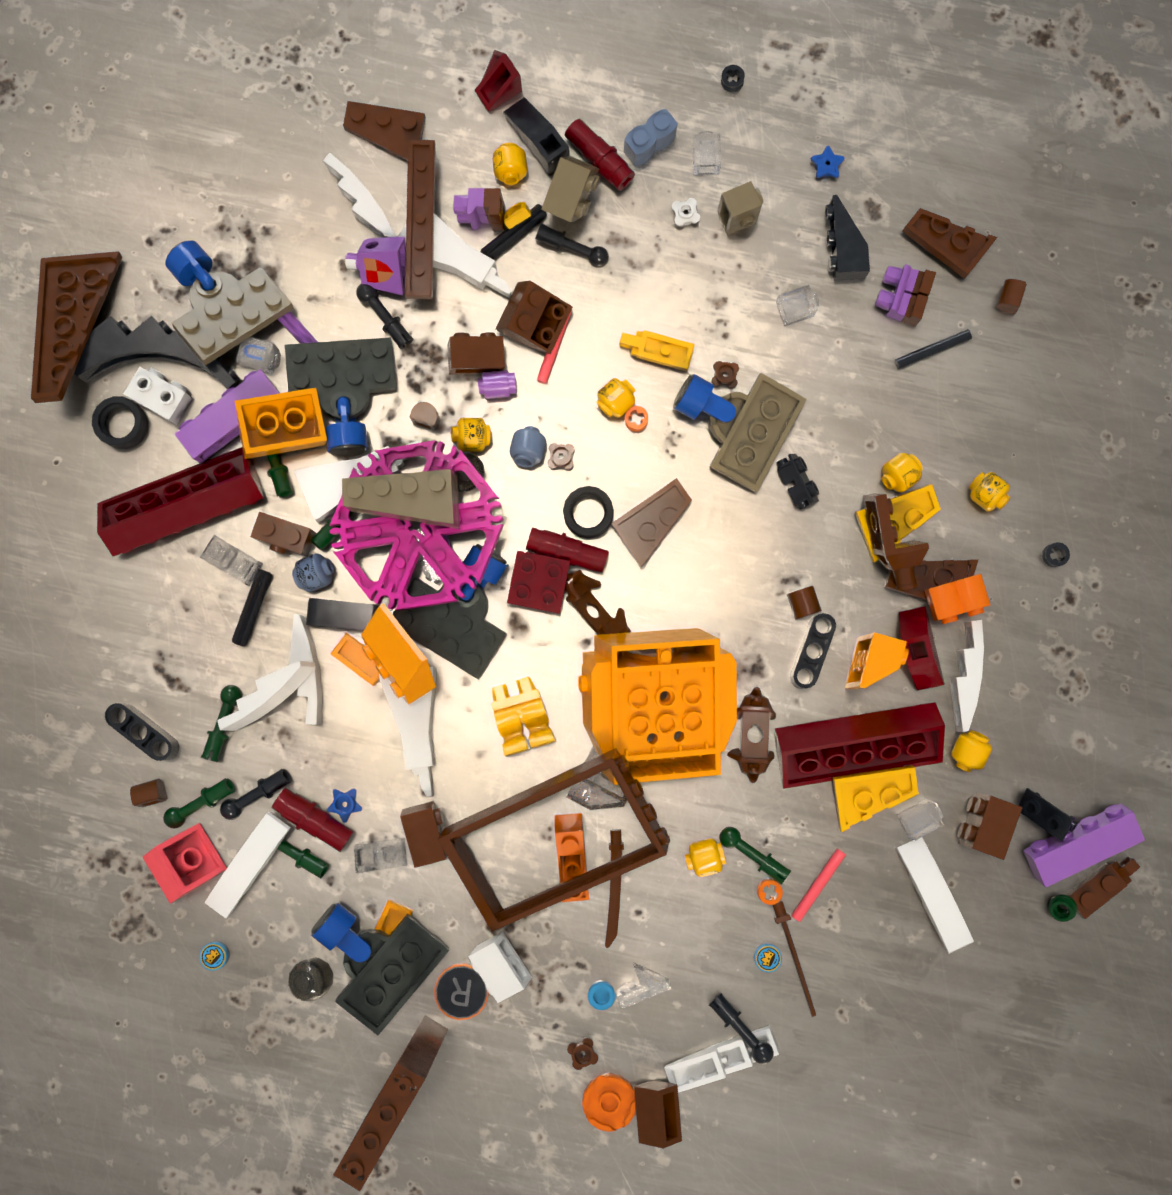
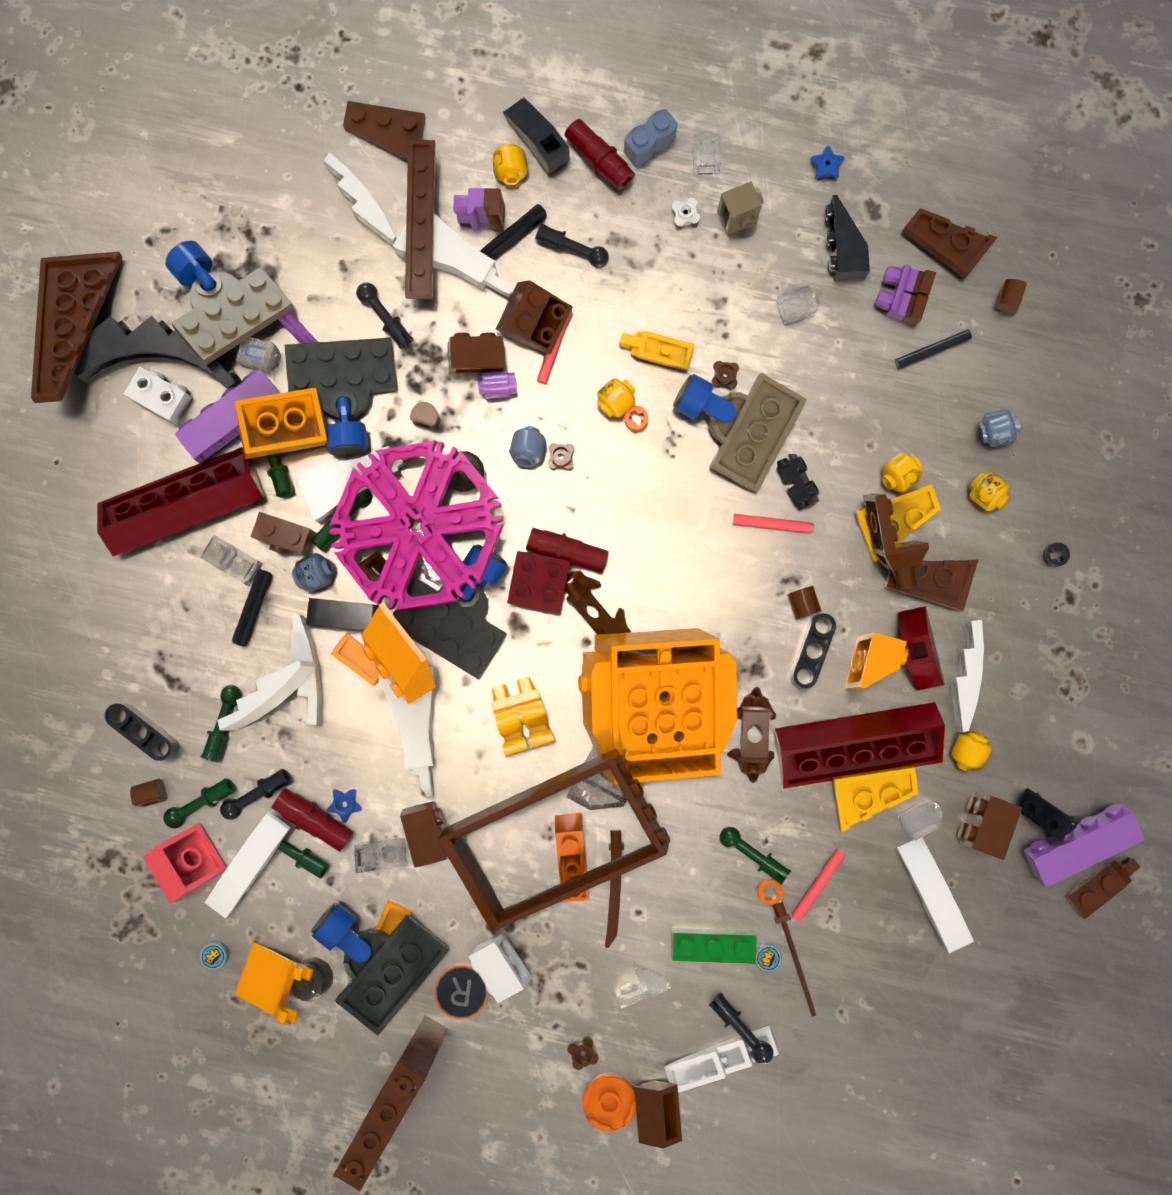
black tyre [92,396,148,449] -> none
dark tan wedge [342,469,460,529] -> none
medium lavender torso [345,236,406,295] -> none
yellow head [451,417,491,452] -> none
dark red slope [475,50,522,111] -> none
yellow tile [504,202,531,229] -> none
dark tan brick [541,156,601,222] -> none
black tyre [563,486,614,538] -> none
dark azure tile [588,981,615,1010] -> none
wing [611,478,692,568] -> none
yellow head [685,838,727,877] -> none
black bush [721,65,745,93] -> none
orange brick [924,574,990,624] -> none
dark green plate [1048,894,1077,922] -> none
none -> light orange flag [235,942,314,1024]
none -> reddish brown brick [358,551,386,581]
none -> green brick [671,928,757,964]
none -> coral bar [733,514,814,533]
none -> sand blue head [979,410,1021,447]

